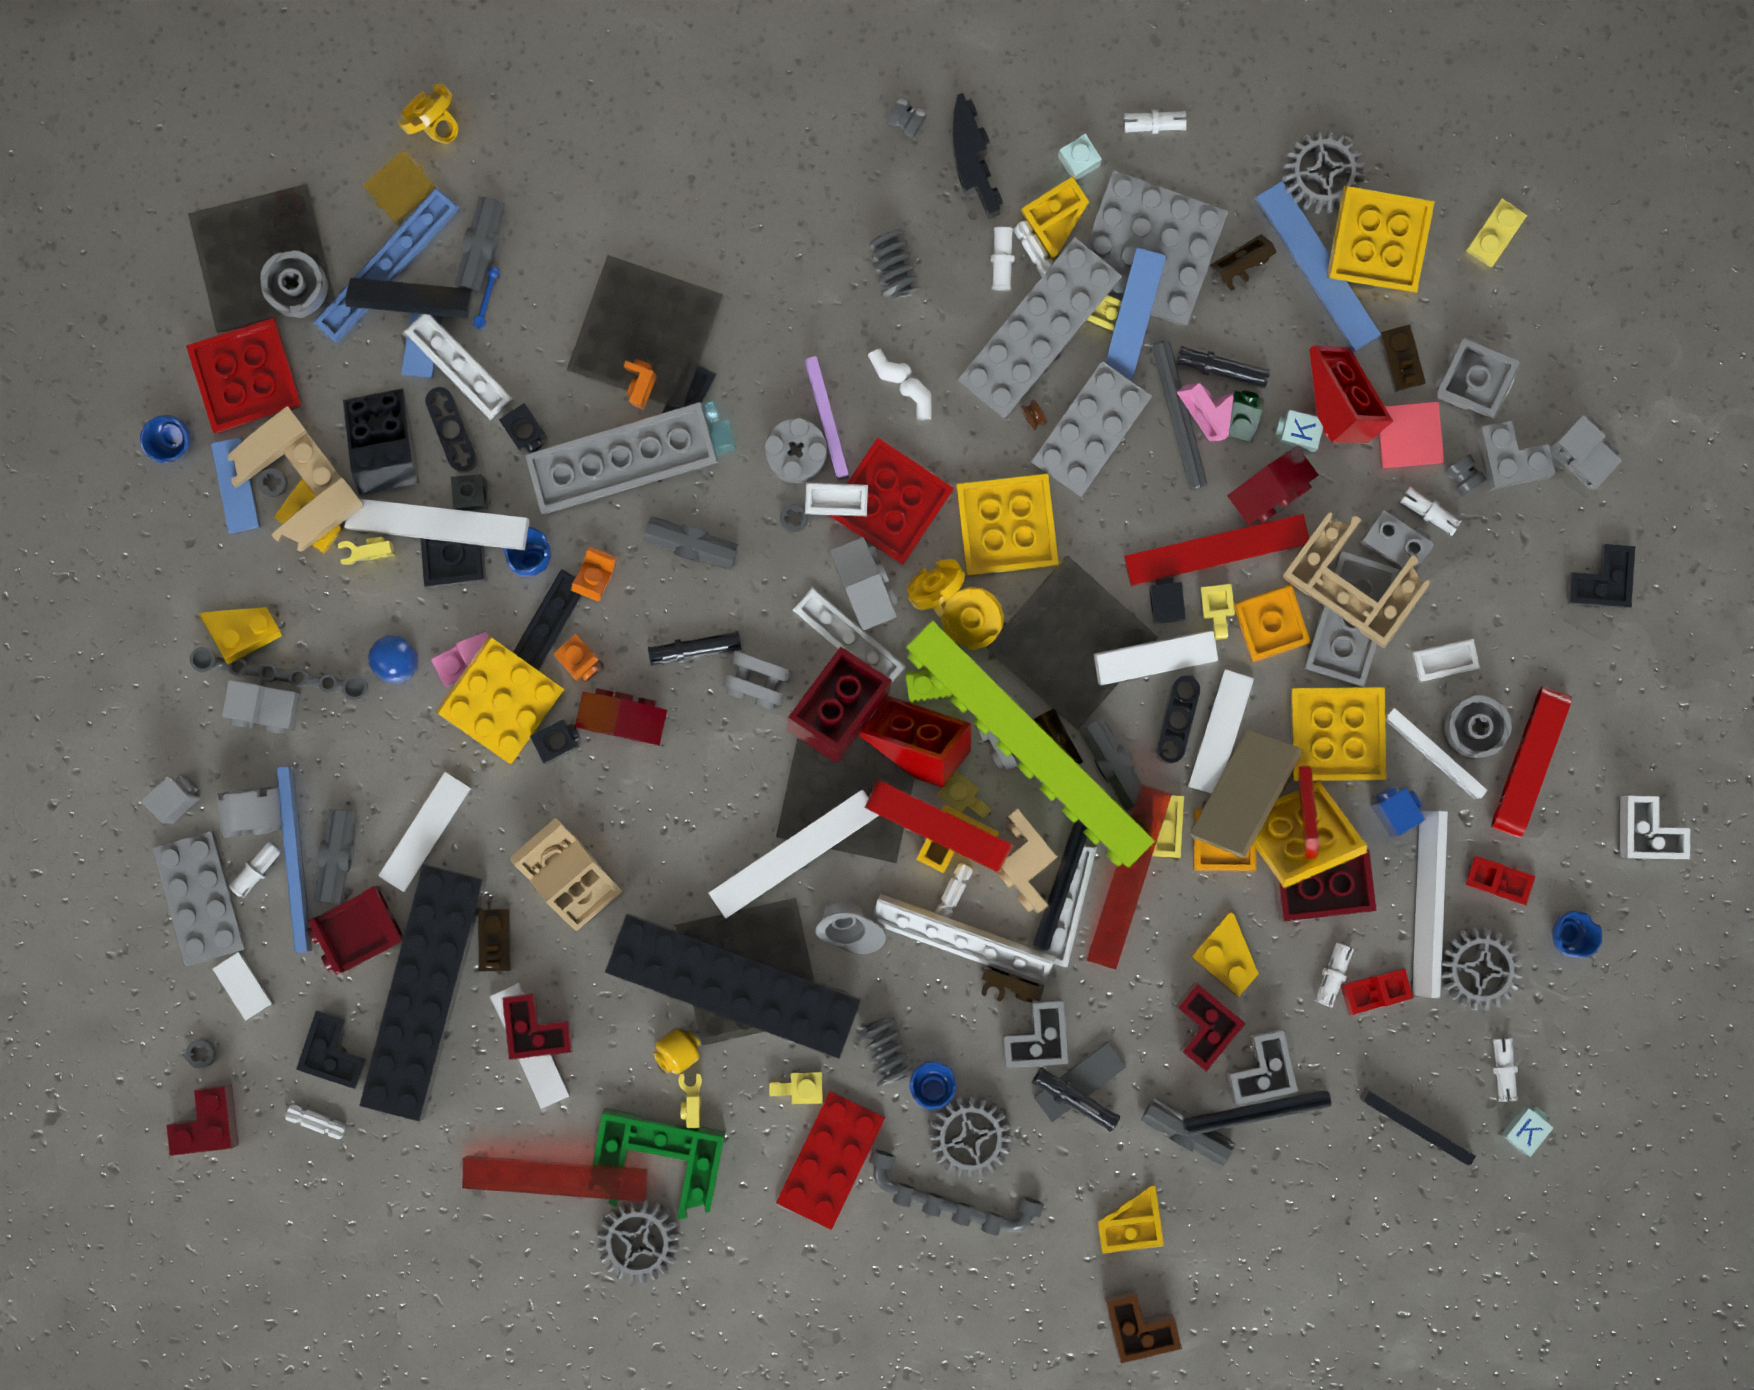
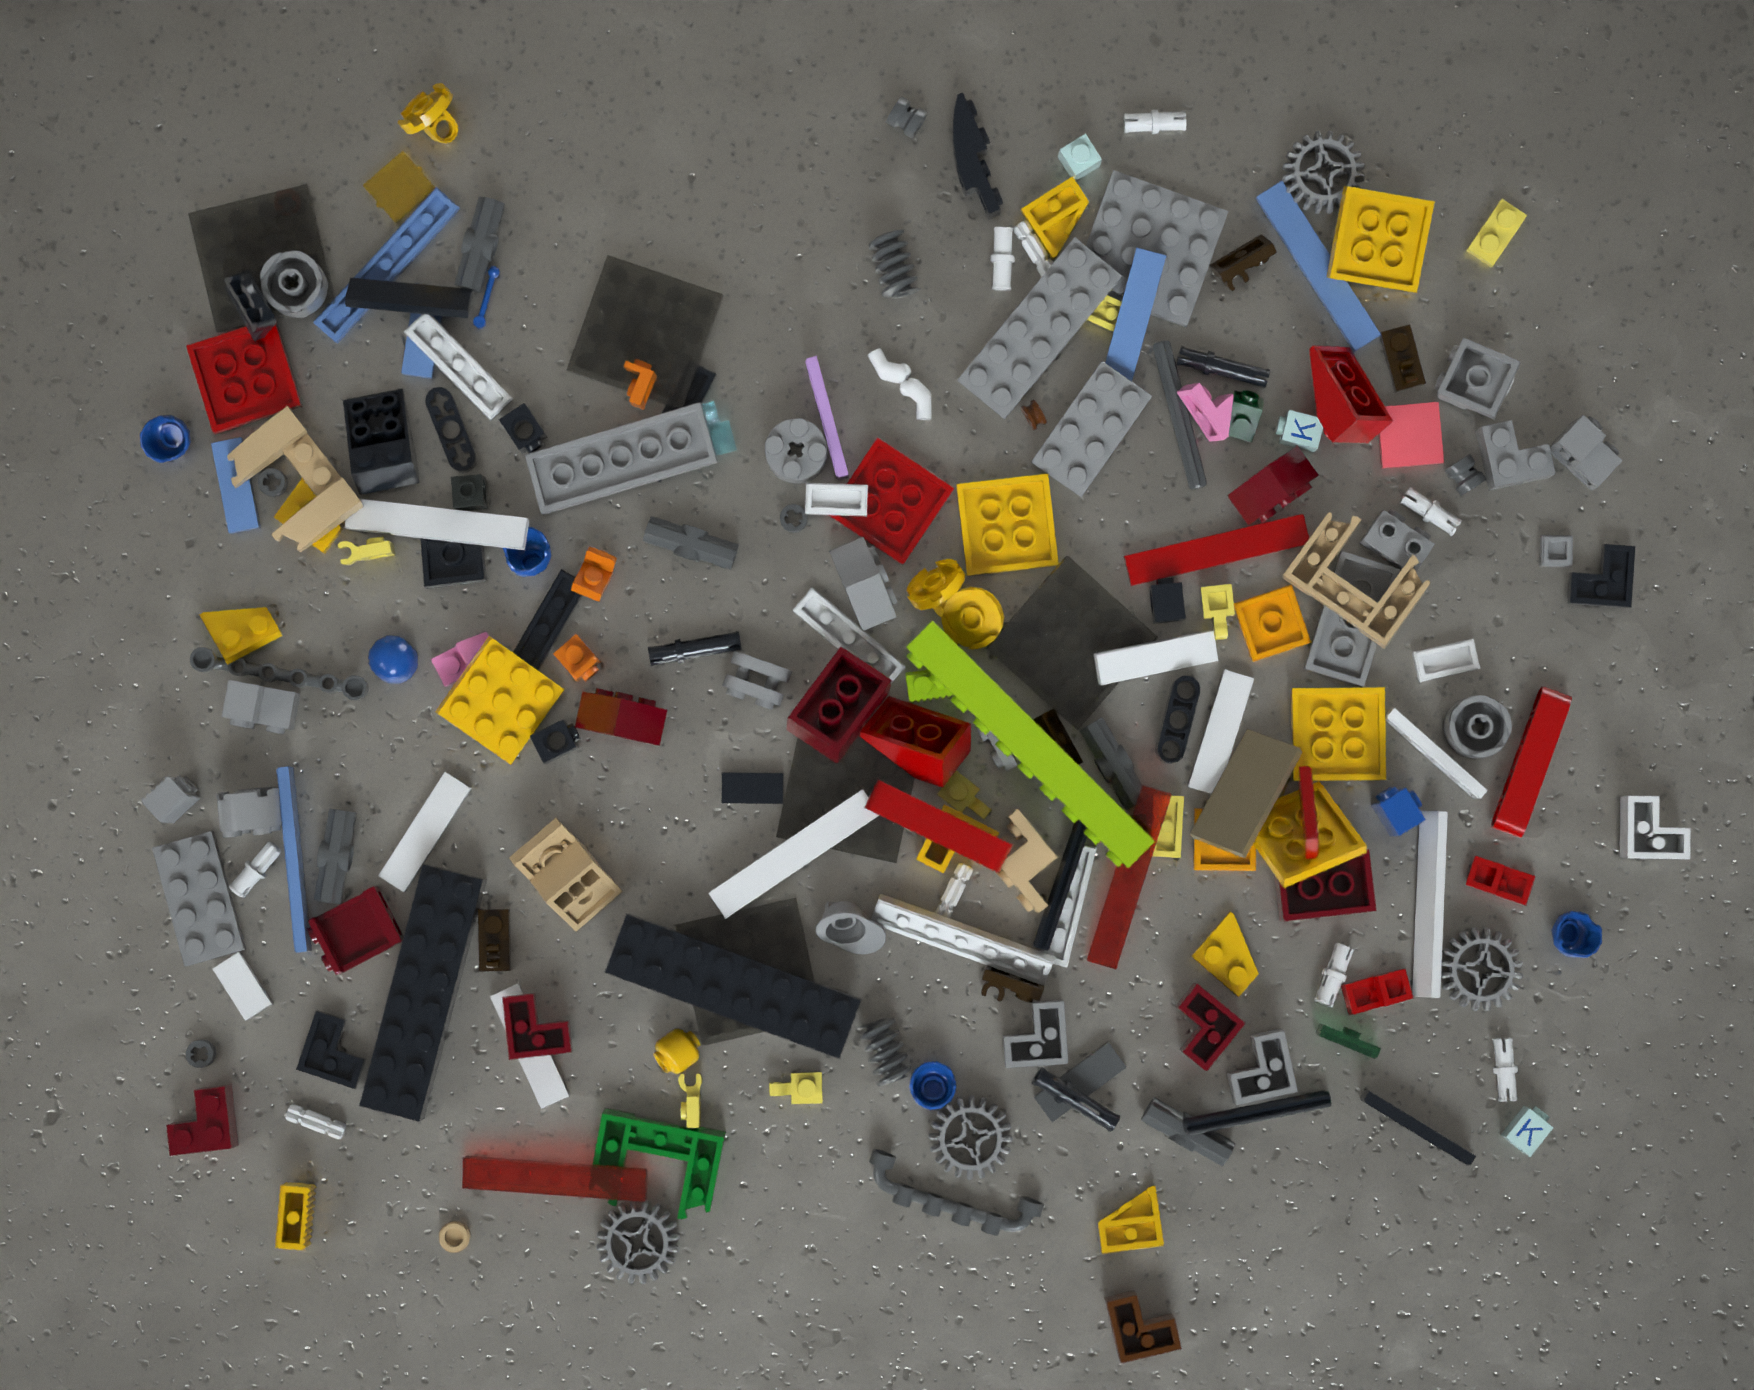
red plate [776,1090,885,1230] -> none
none -> black slope [224,270,276,341]
none -> yellow brick [275,1182,317,1250]
none -> tan tile [439,1221,471,1253]
none -> black tile [721,772,784,804]
none -> clear green plate [1316,1023,1381,1059]
none -> light grey tile [1540,535,1573,567]

